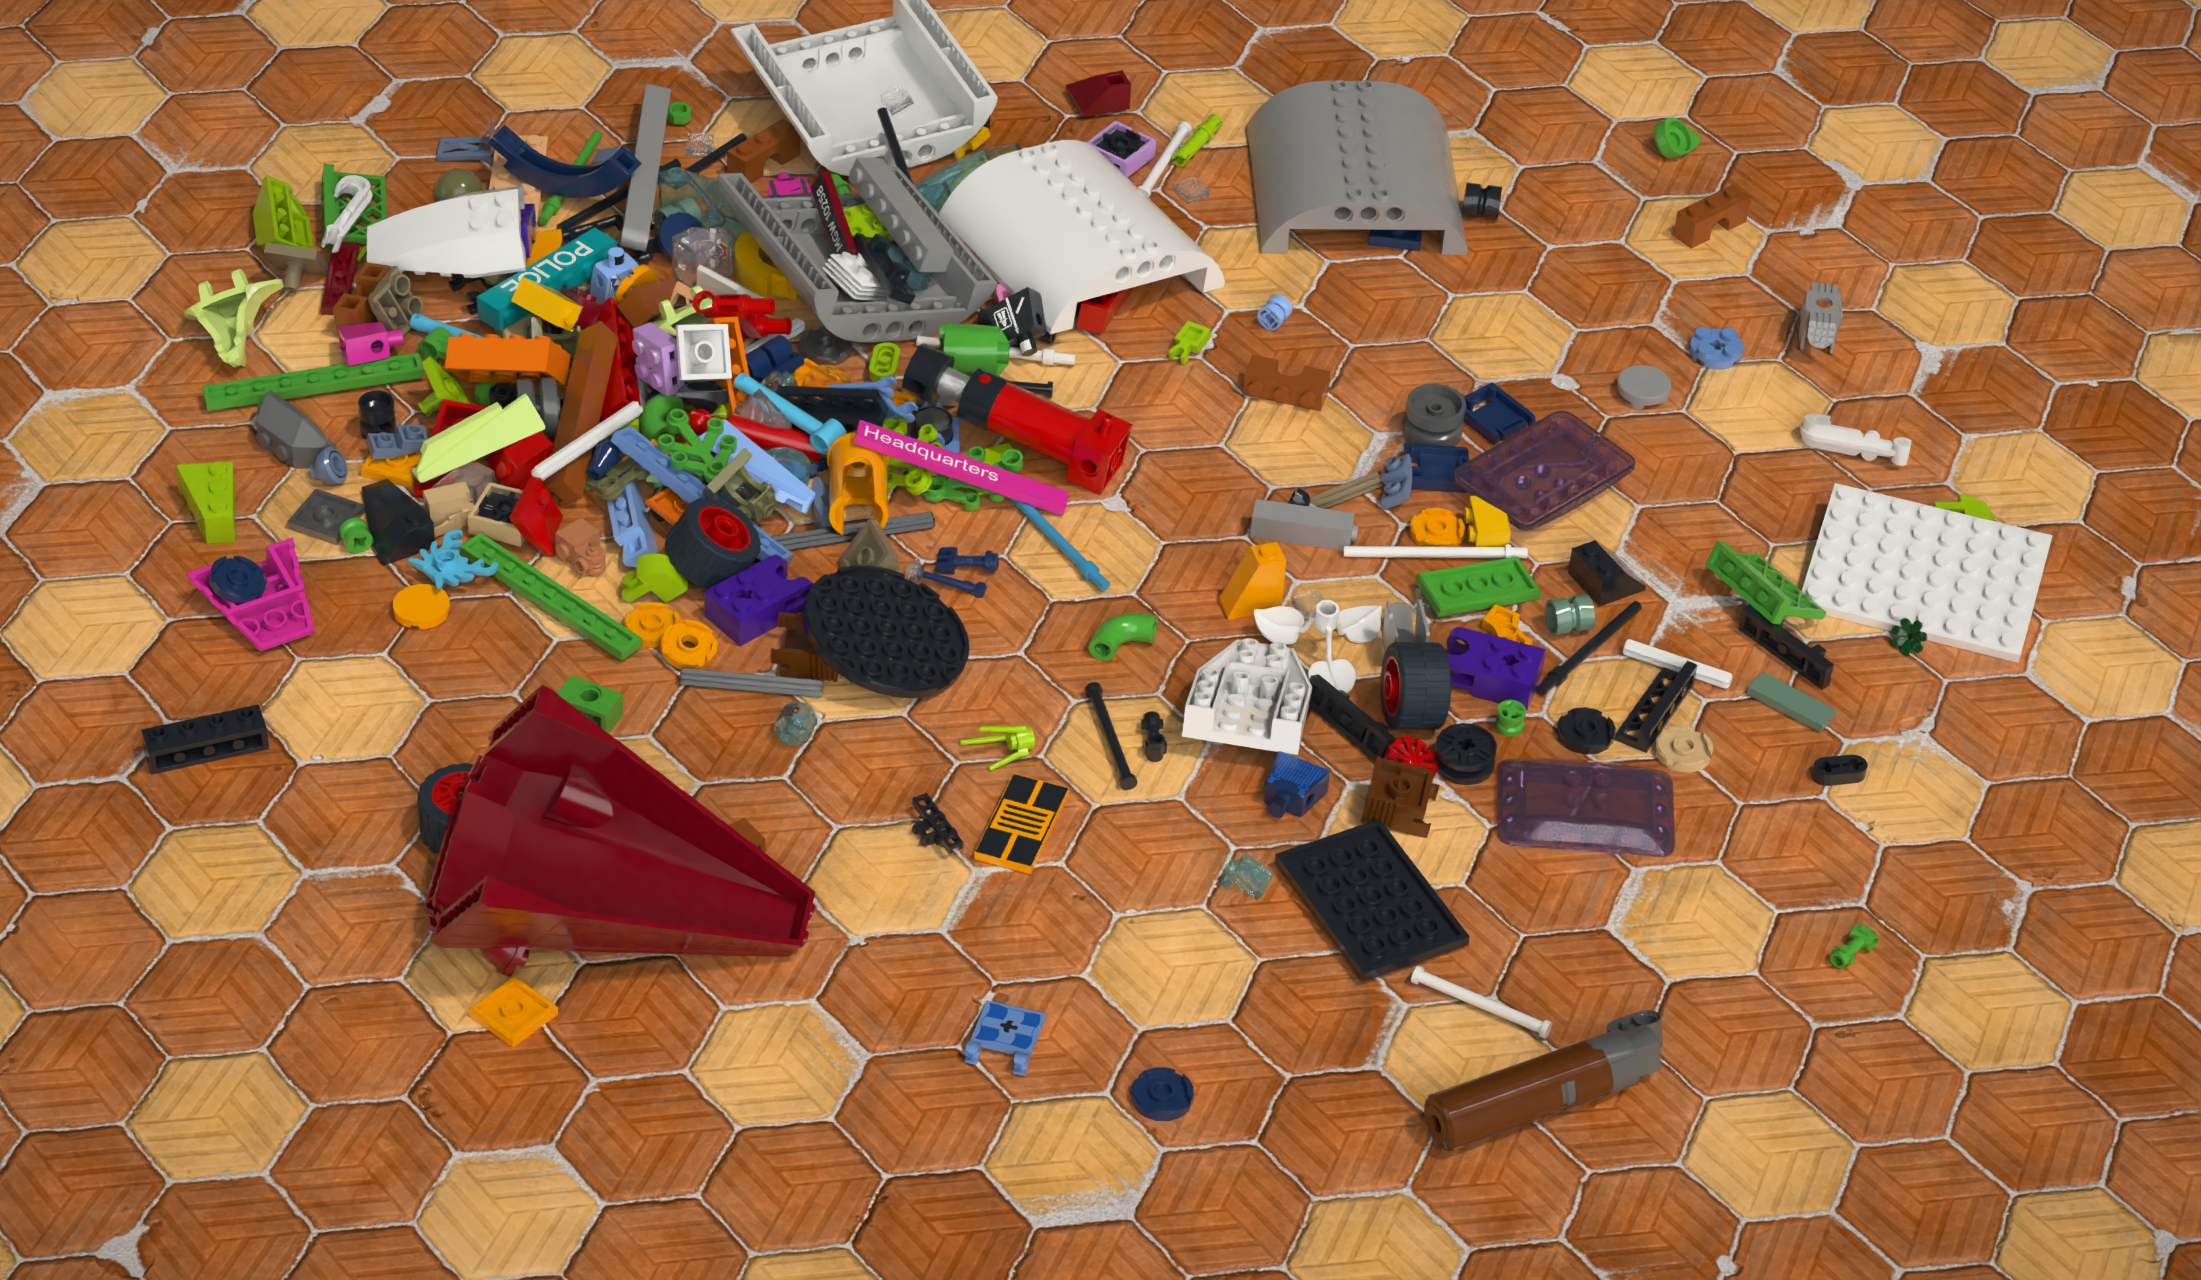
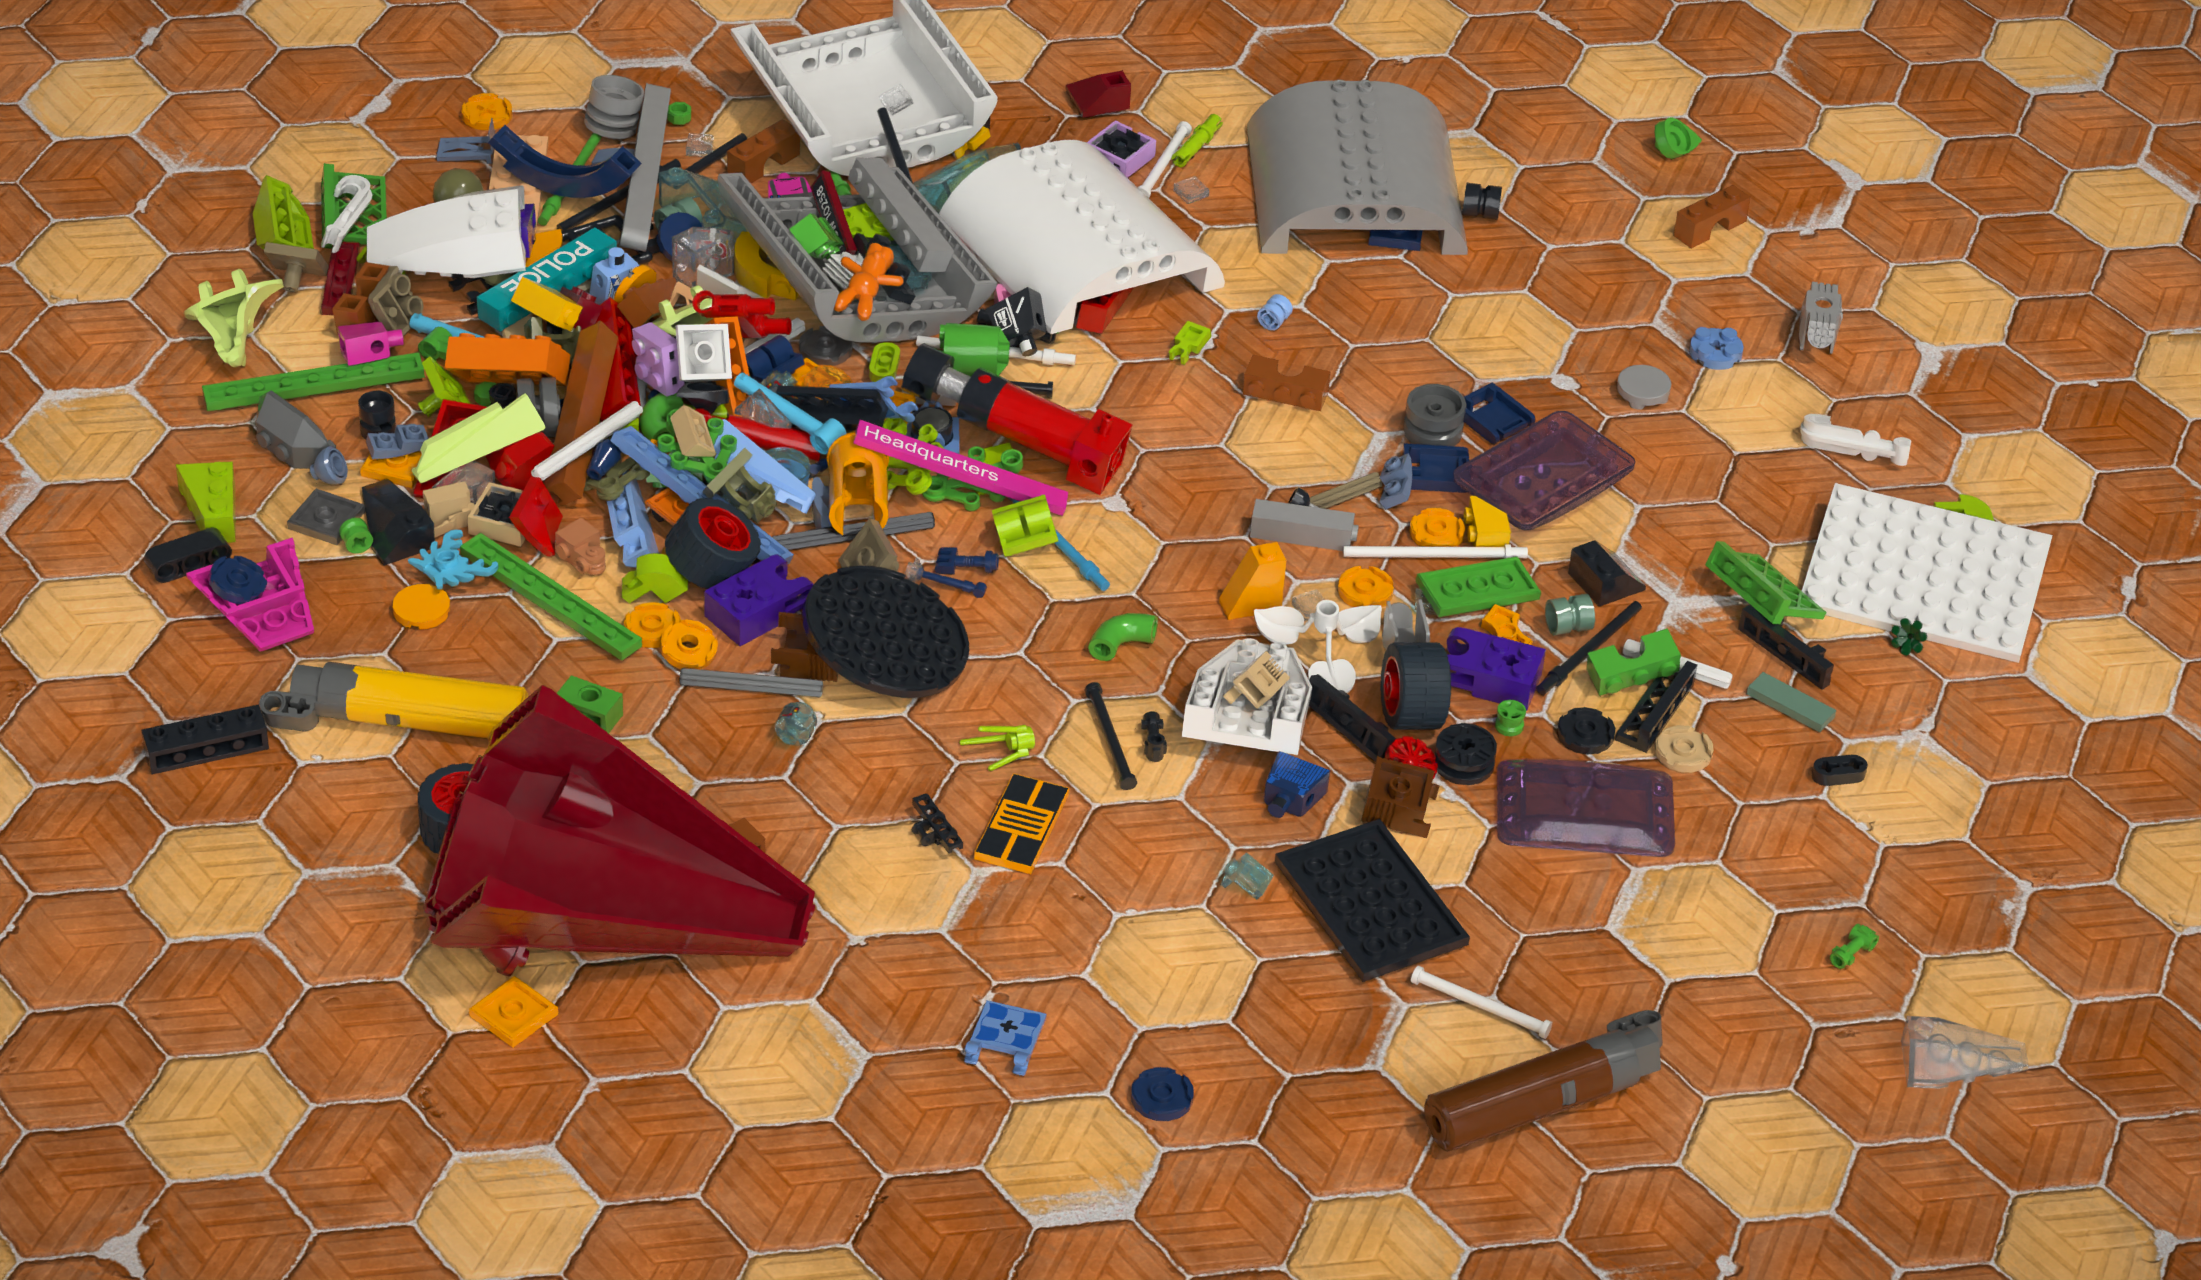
none -> black beam [144,528,232,583]
none -> yellow piece [259,662,528,739]
none -> light orange tile [462,93,512,130]
none -> light grey wheel [584,75,644,139]
none -> tan slope [670,405,716,457]
none -> bright green arch [789,213,843,260]
none -> orange animal [834,243,904,321]
none -> lime plate [992,495,1059,557]
none -> tan piece [1223,651,1290,709]
none -> light orange tile [1337,566,1394,607]
none -> bright green arch [1586,628,1681,696]
none -> clear wedge [1901,1016,2029,1089]

